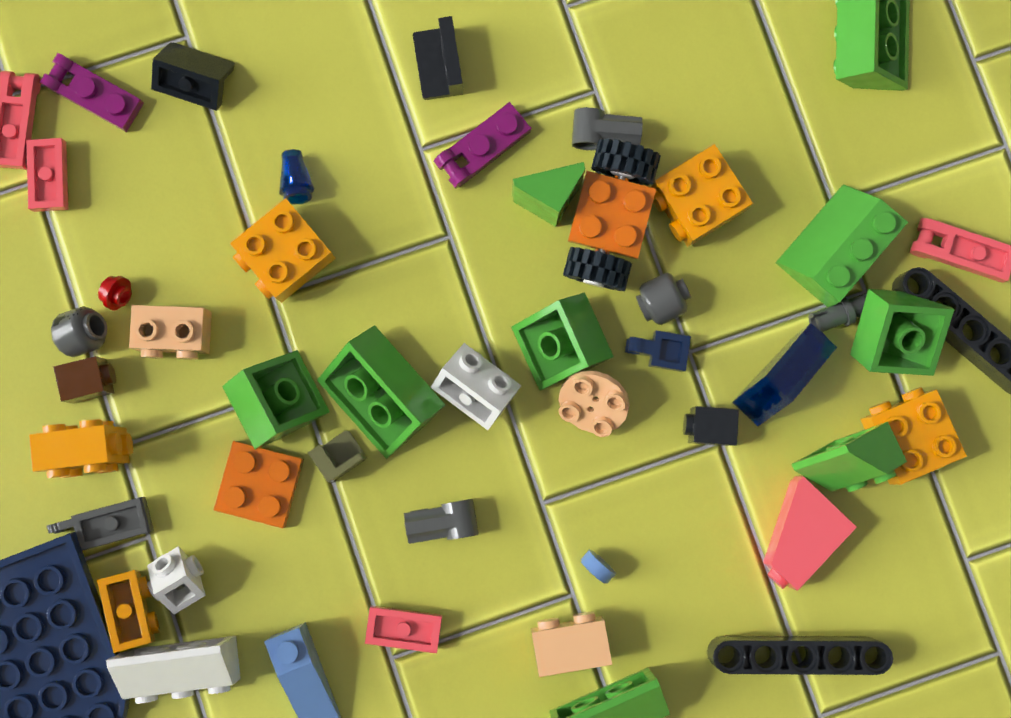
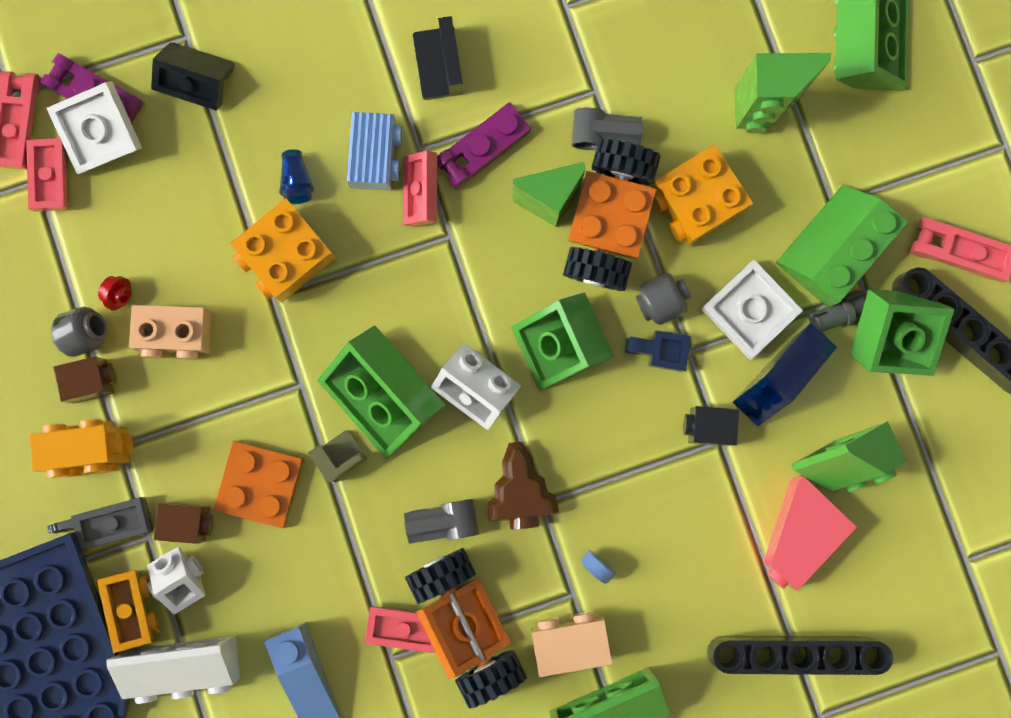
bright green slope [222,350,330,449] -> none
light nougat plate [558,371,630,437] -> none
light orange brick [860,387,967,485] -> none
none -> white plate [46,81,142,175]
none -> reddish brown brick [154,503,213,544]
none -> light blue brick [347,112,402,191]
none -> coral plate [403,150,438,227]
none -> plate [405,548,527,709]
none -> reddish brown rock [488,442,559,530]
none -> white plate [701,260,803,360]
none -> bright green slope [735,53,831,133]

